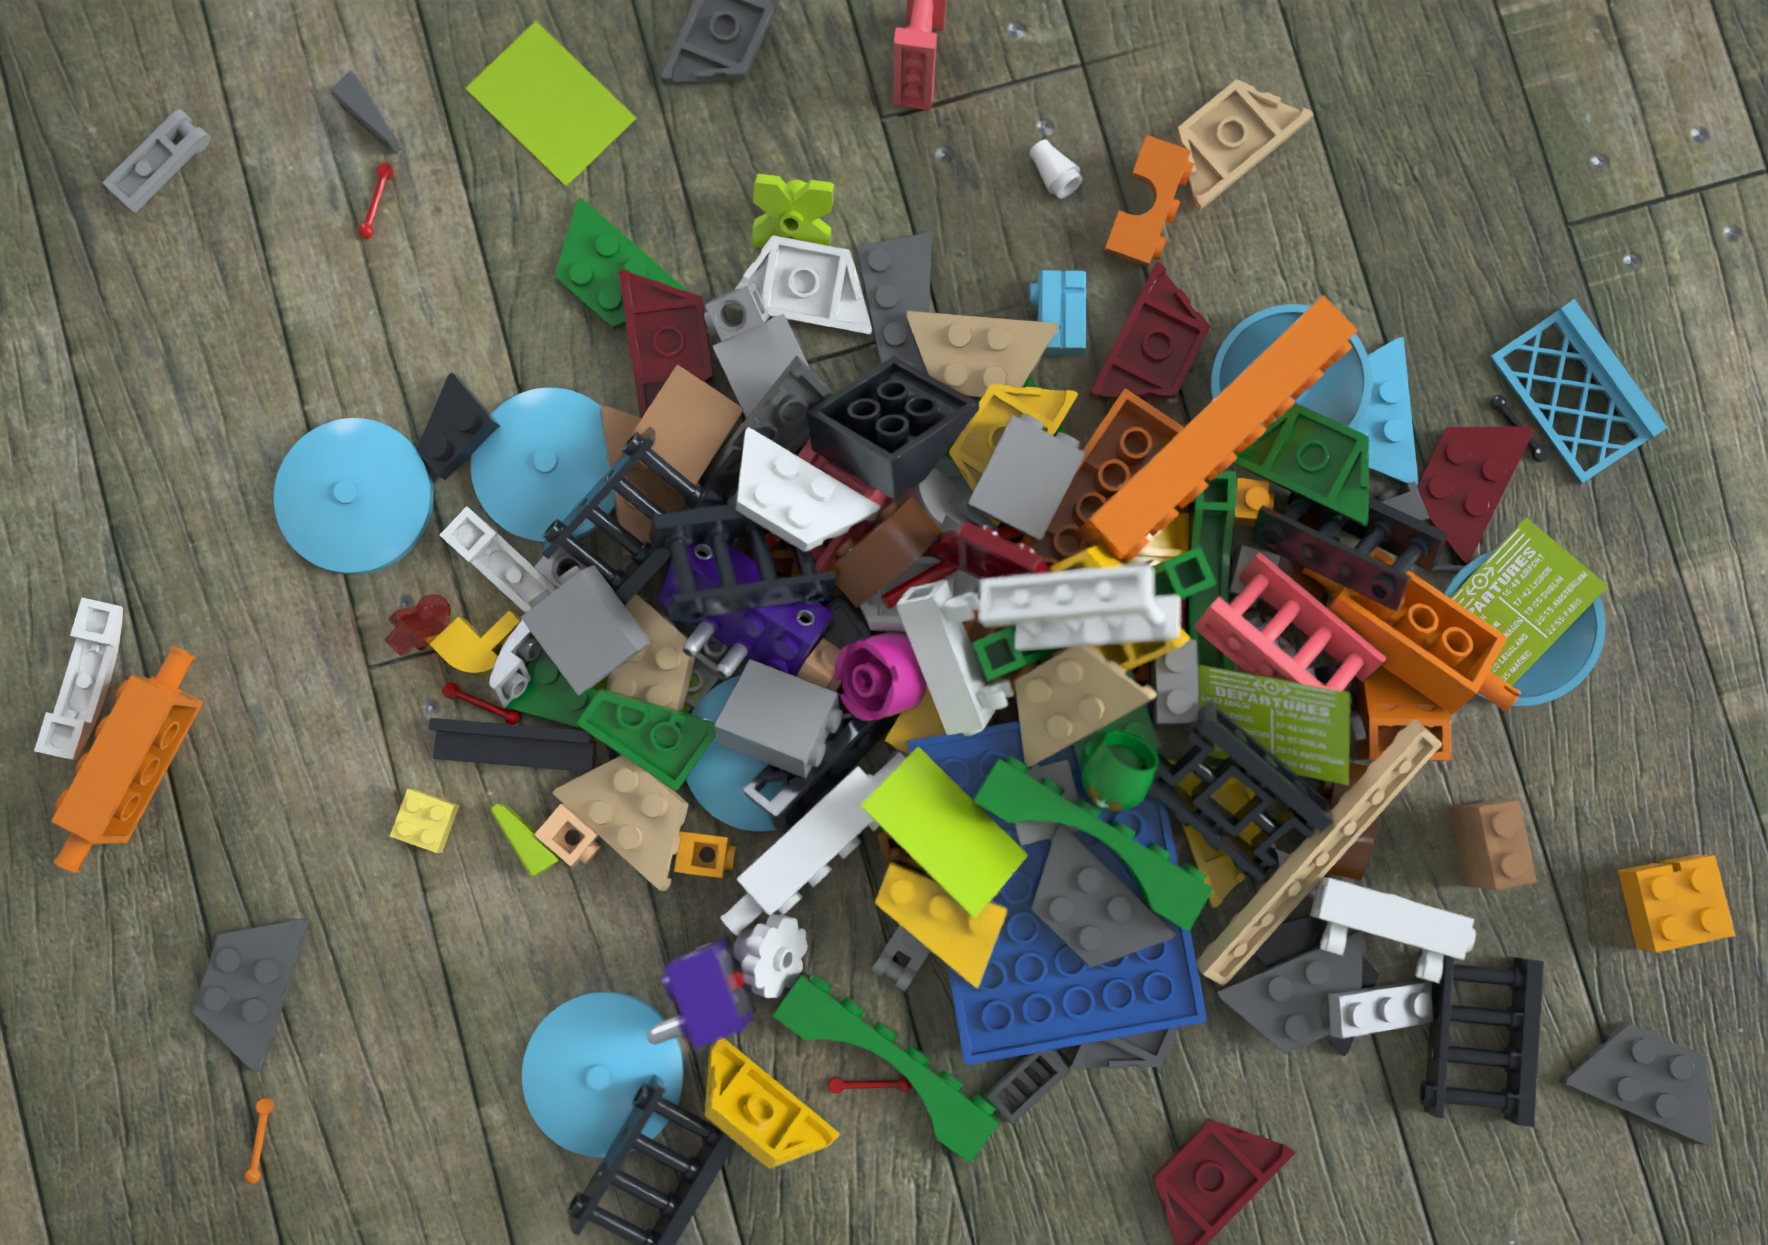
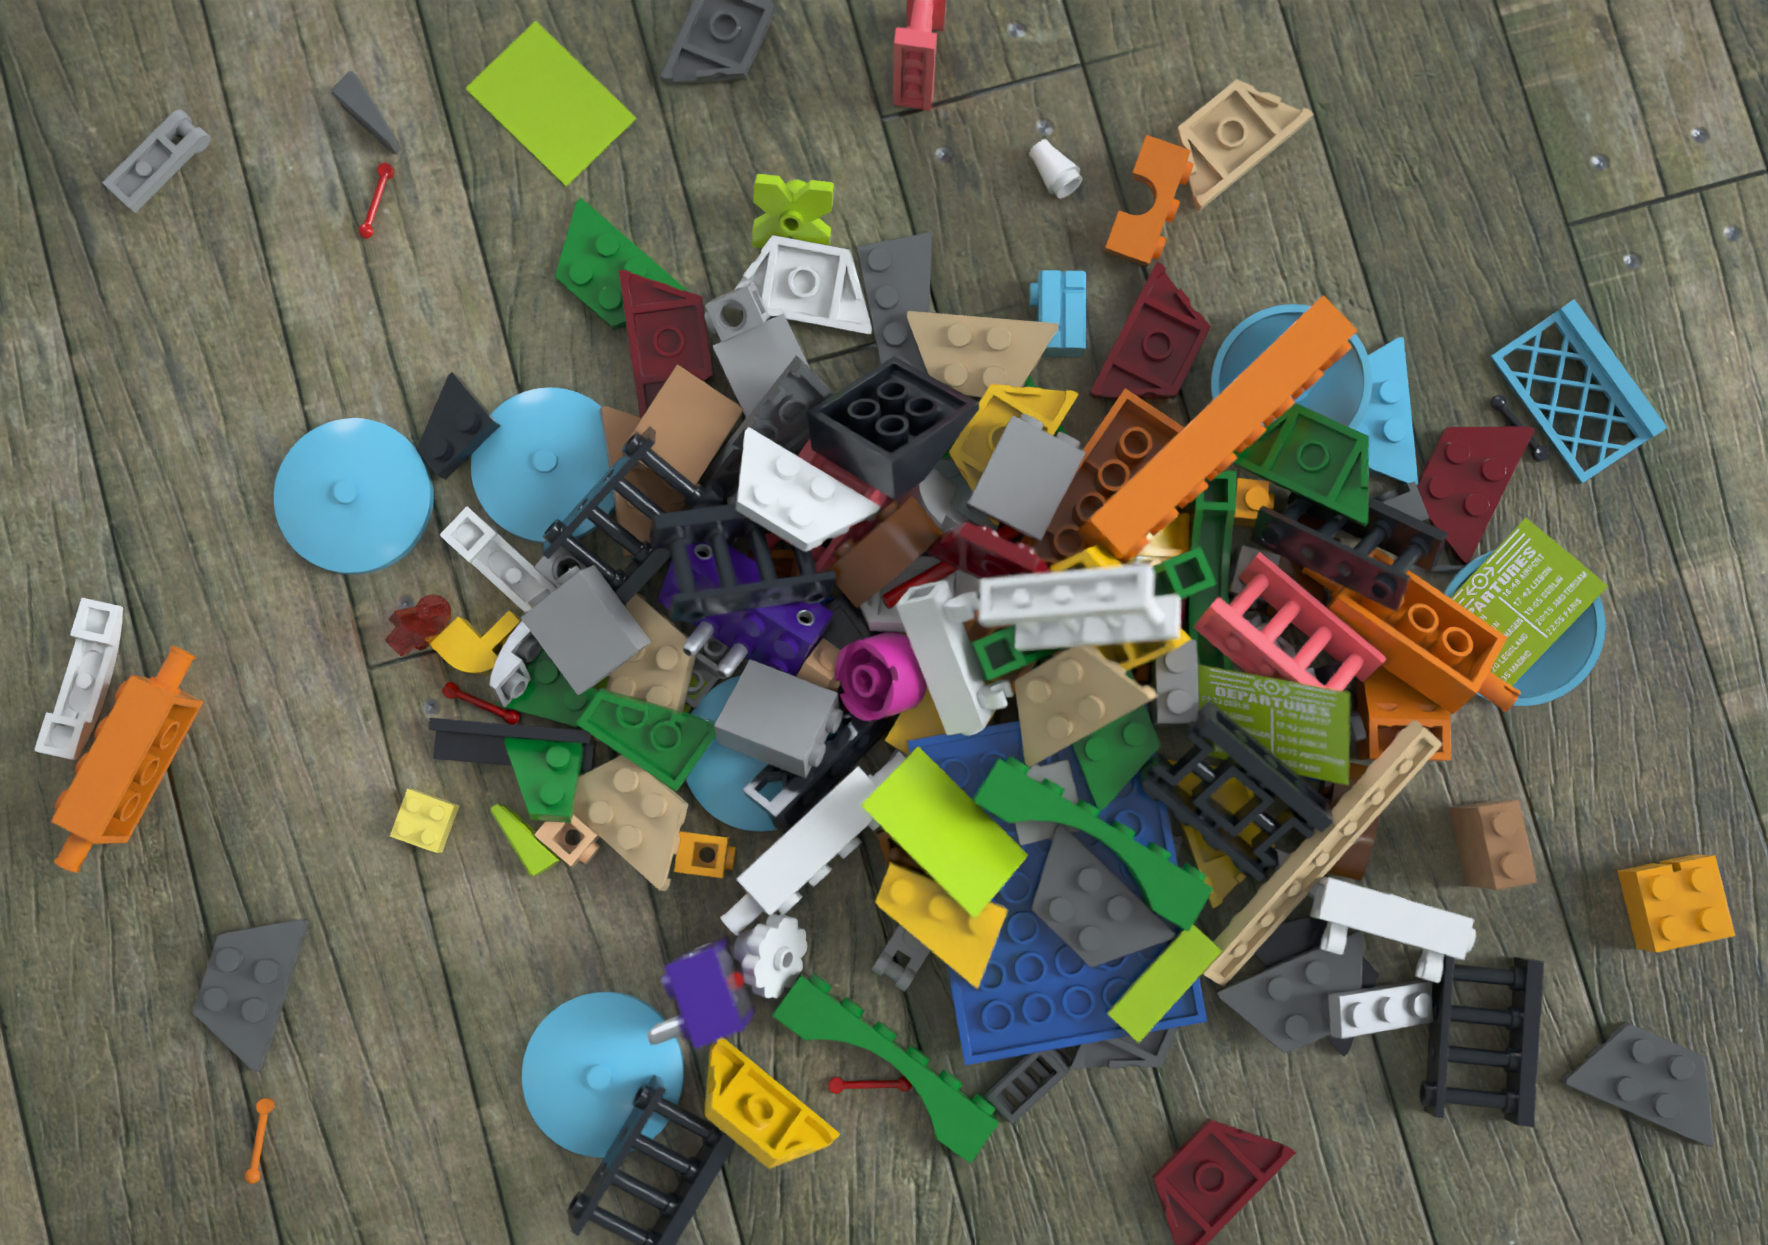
green helmet [1082,730,1158,811] -> none
none -> green wing [504,737,584,823]
none -> lime tile [1107,925,1222,1043]

